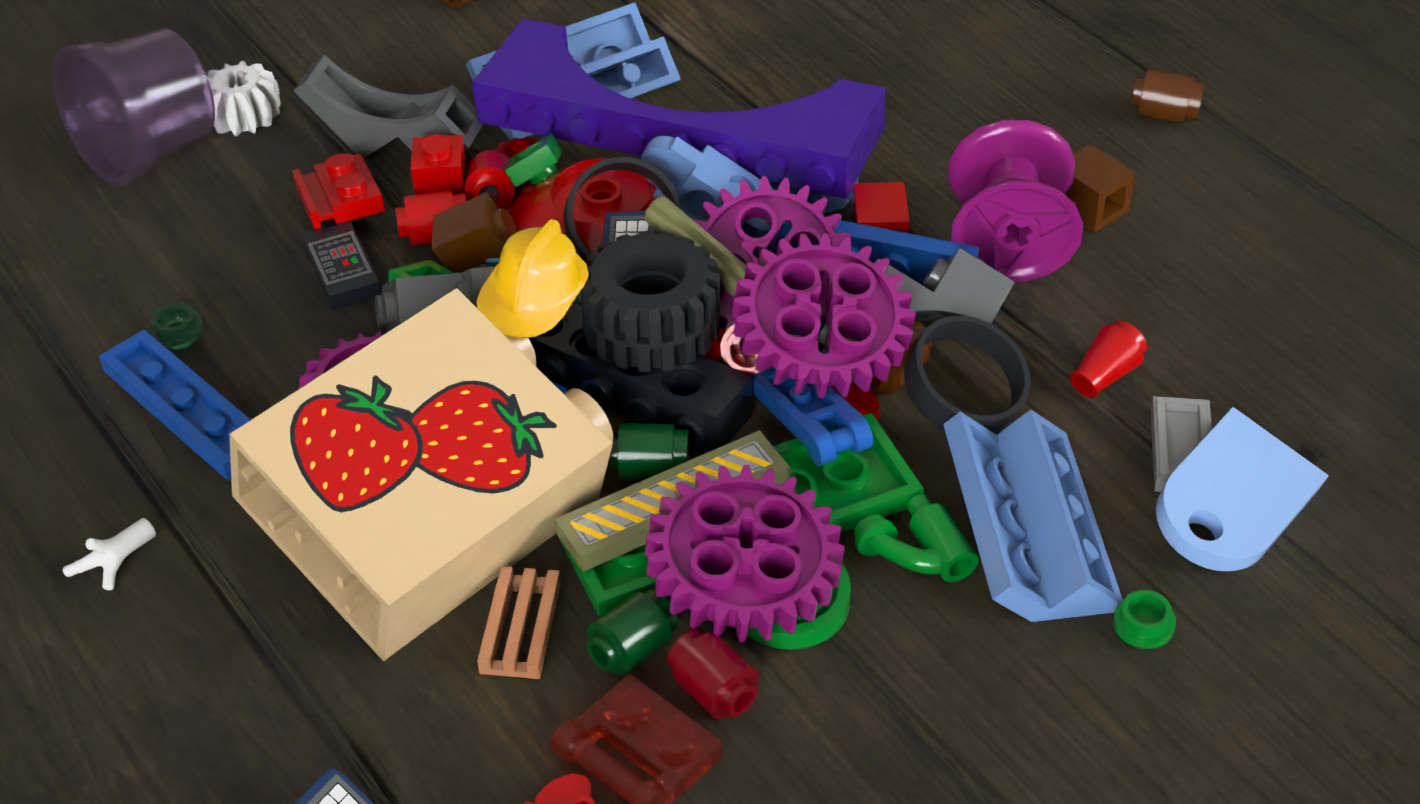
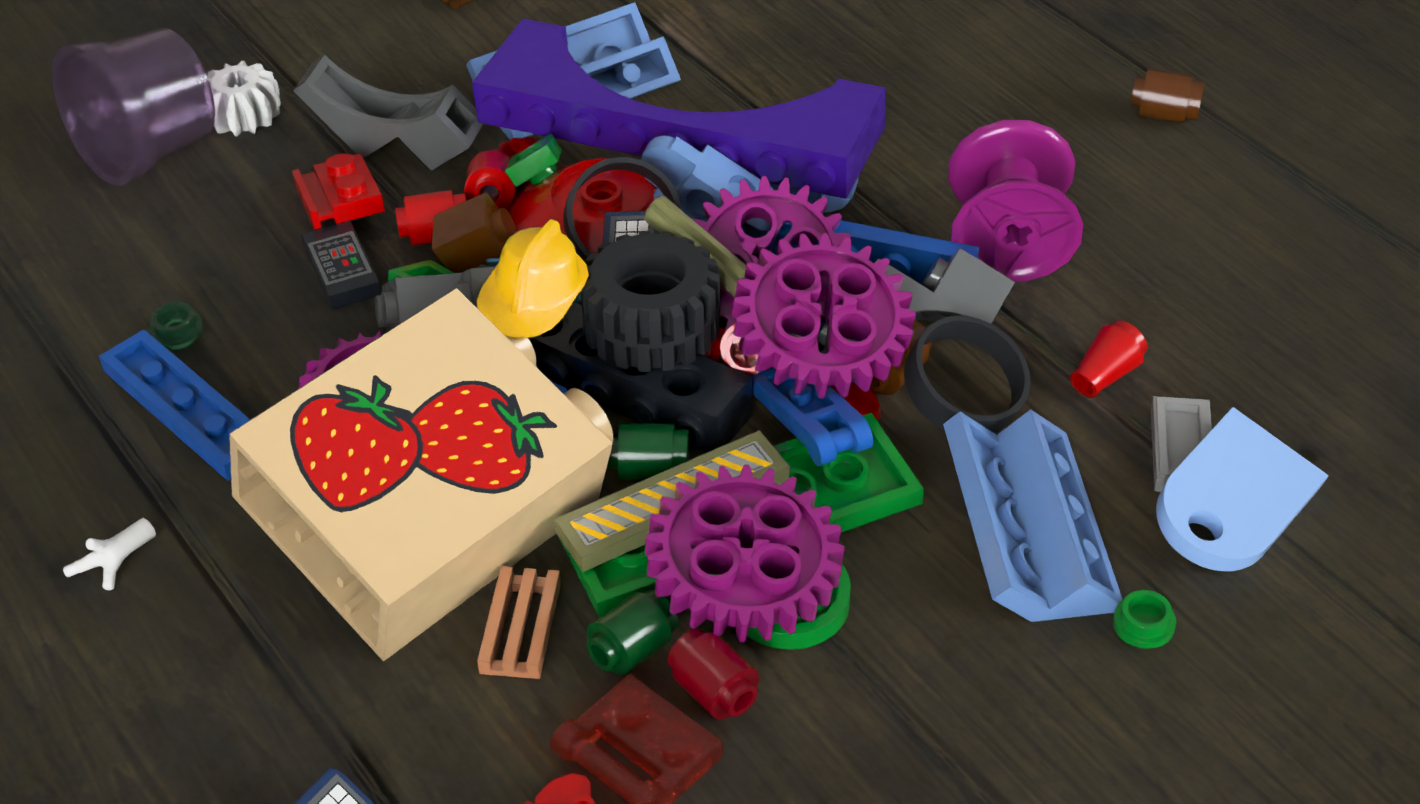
red brick [411,134,467,201] -> none
red brick [852,182,910,233] -> none
green plant [853,494,979,583] -> none
reddish brown brick [1065,144,1135,233] -> none

